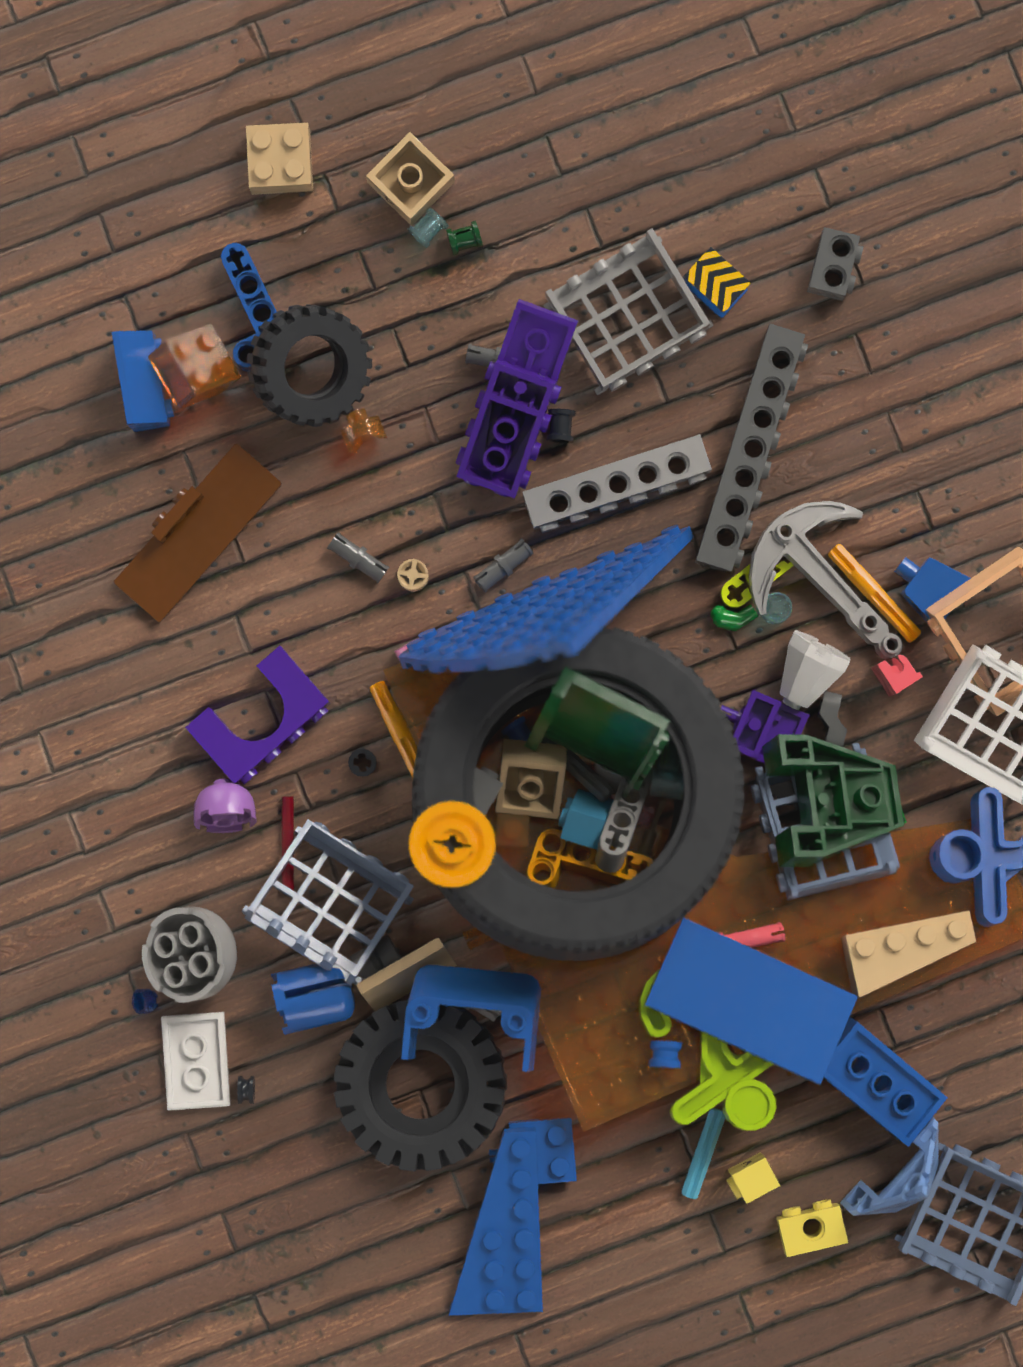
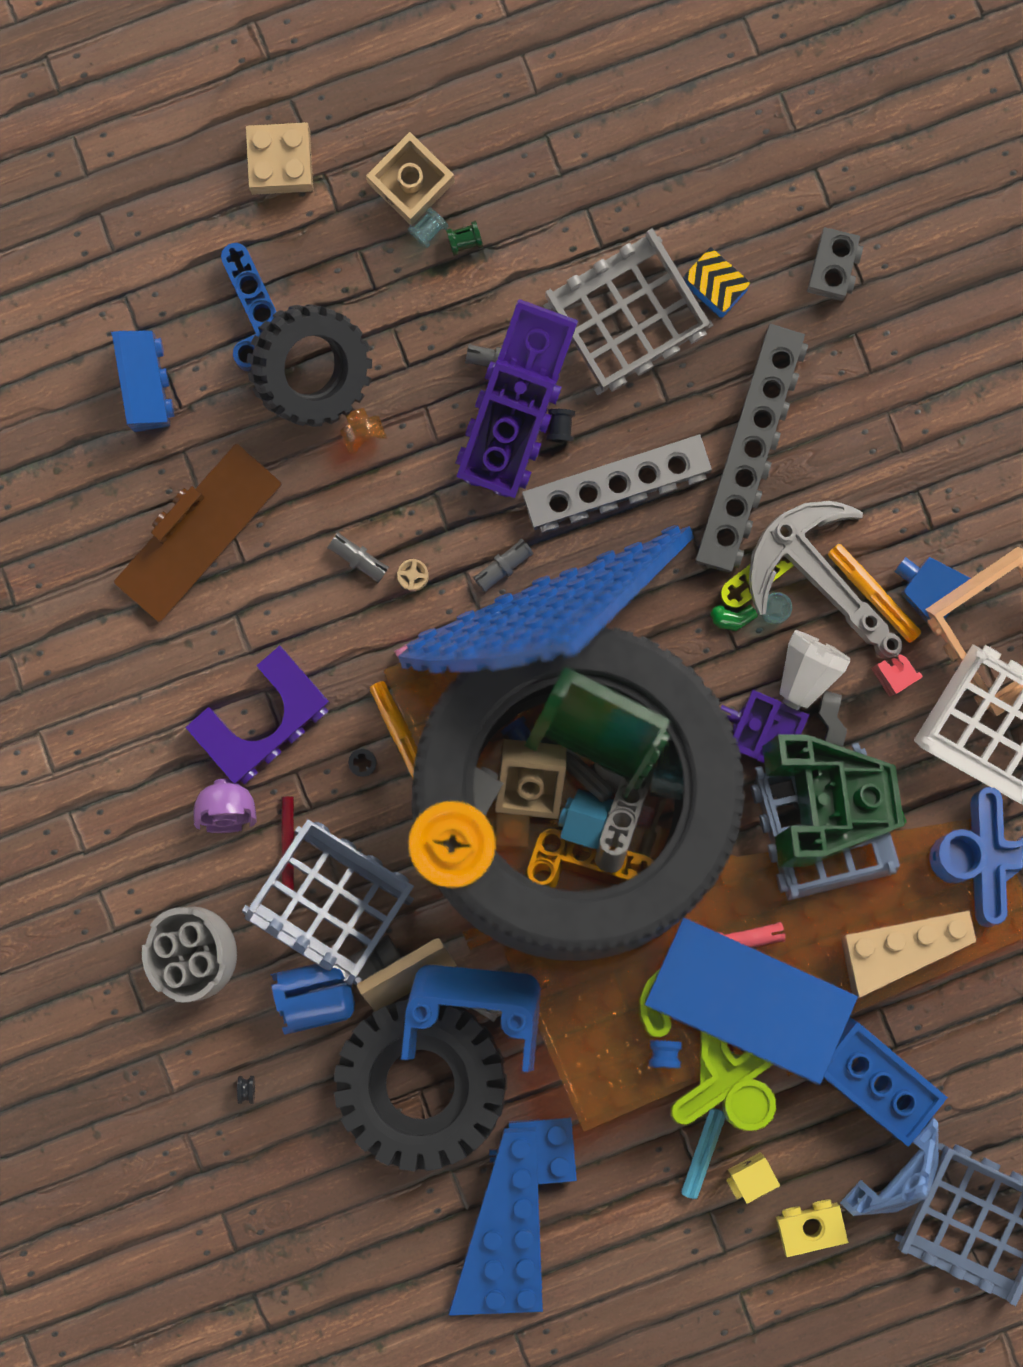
clear blue hinge [132,988,159,1014] -> none
clear orange brick [148,323,241,410] -> none
white tile [161,1012,231,1111] -> none

